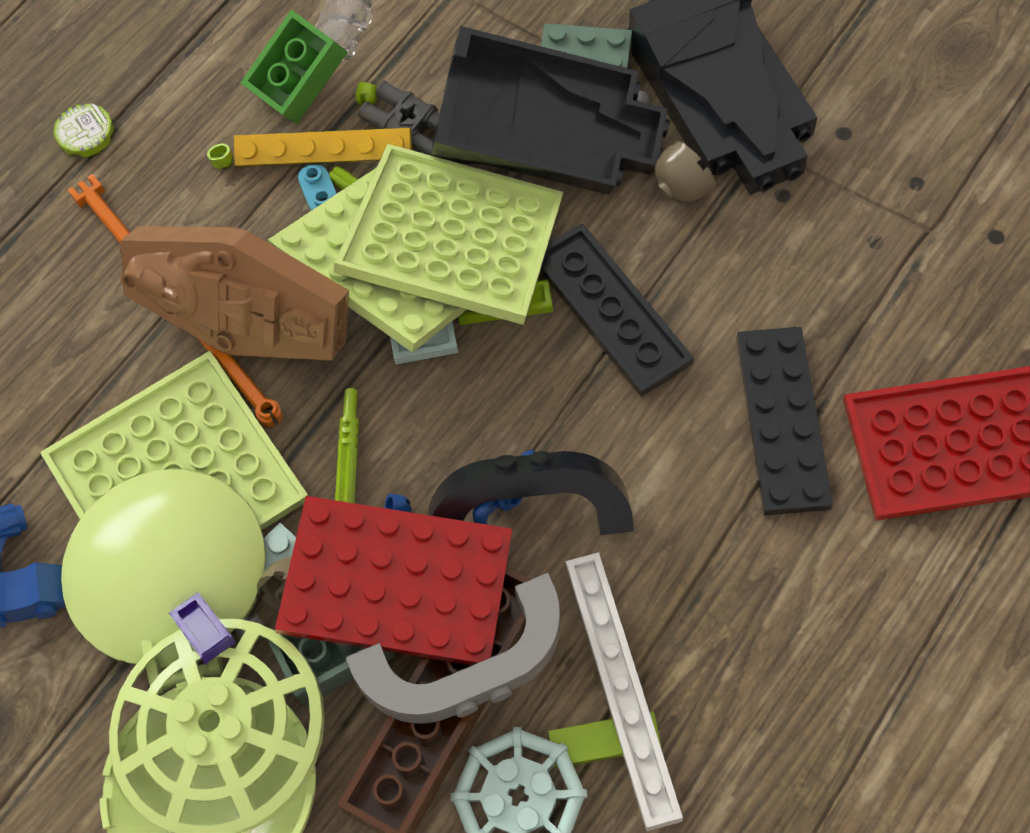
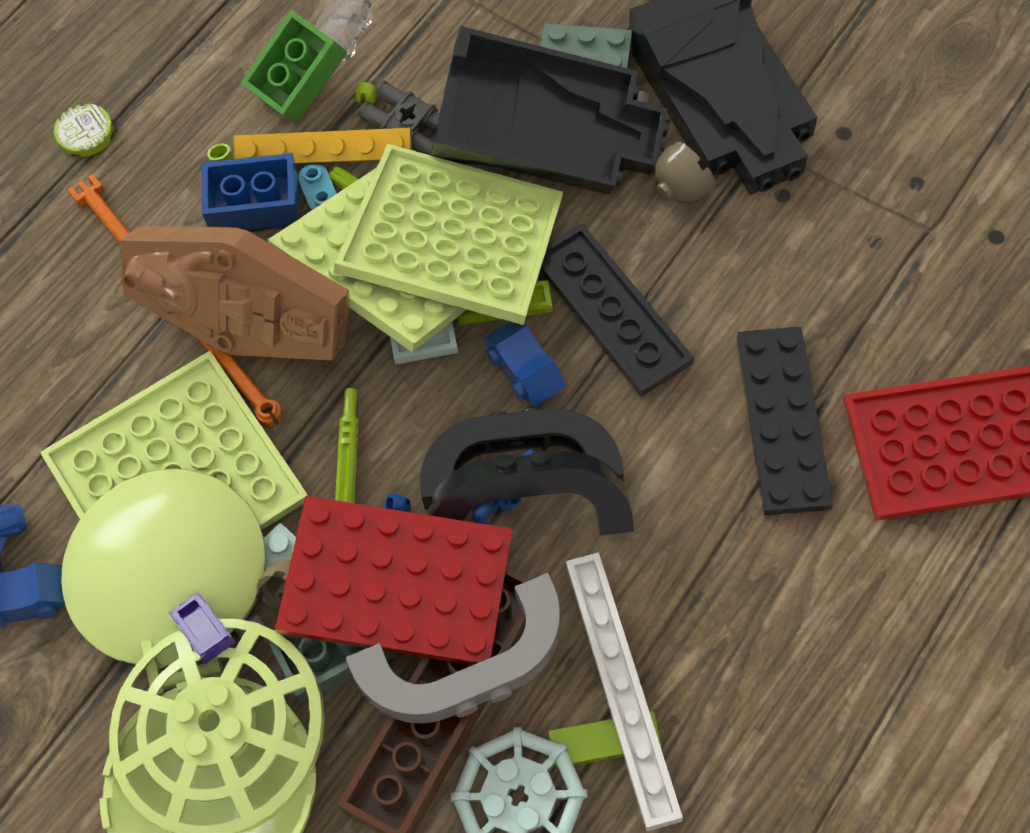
none -> blue brick [201,153,301,230]
none -> black arch [420,408,624,510]
none -> blue brick [483,321,567,407]

